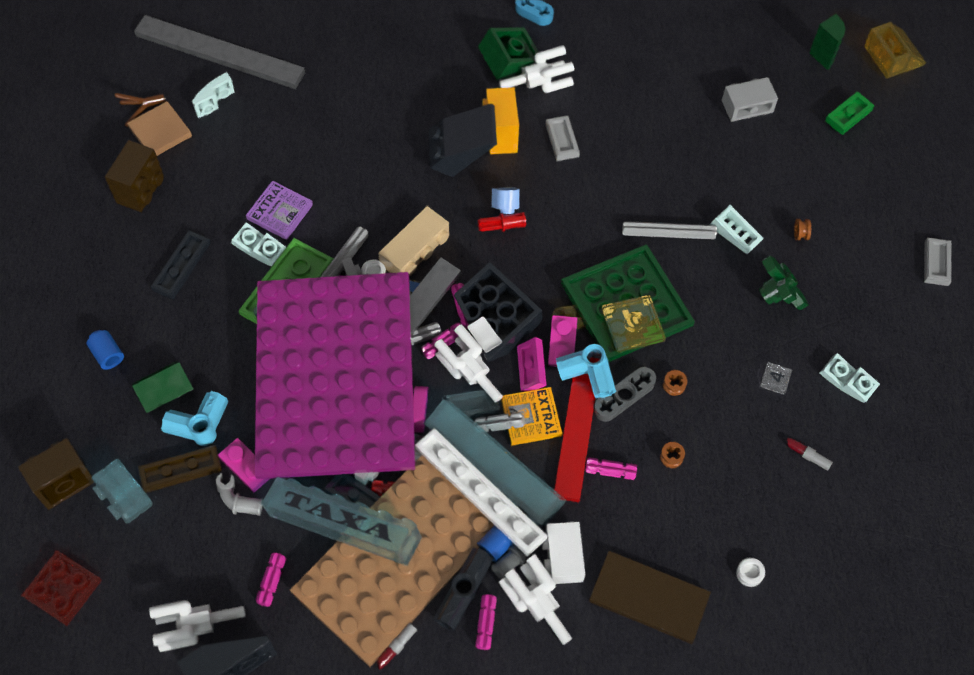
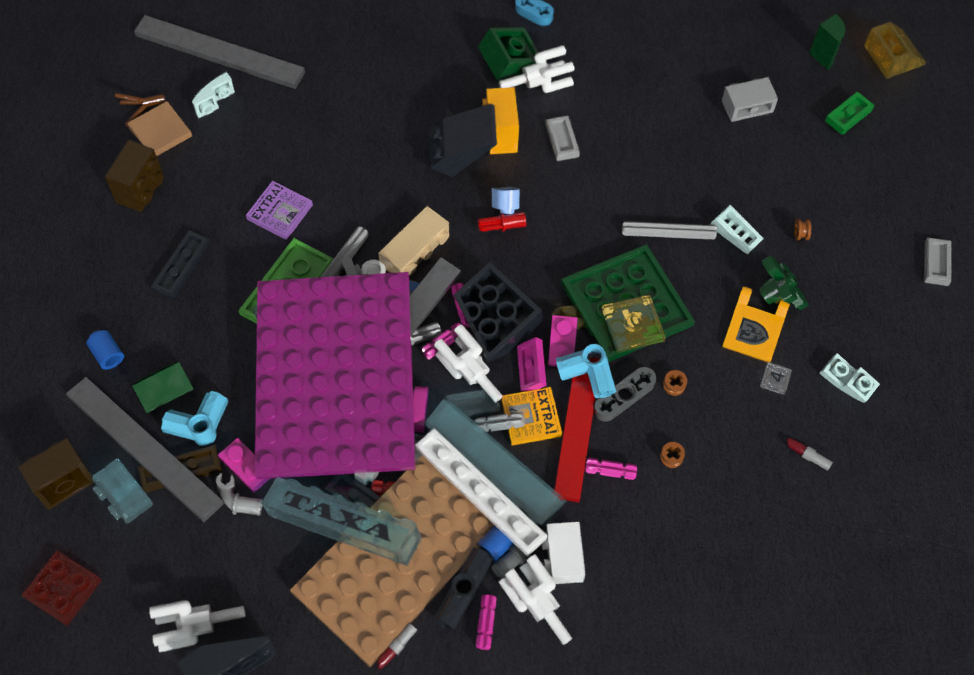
light aqua slope [231,223,286,266] -> none
dark pink axle [256,553,286,607] -> none
white sticker [468,317,502,352] -> none
dark brown tile [589,551,711,644] -> none
white tile [736,558,765,587] -> none
none -> flat silver tile [66,377,224,522]
none -> light orange flag [722,287,790,363]

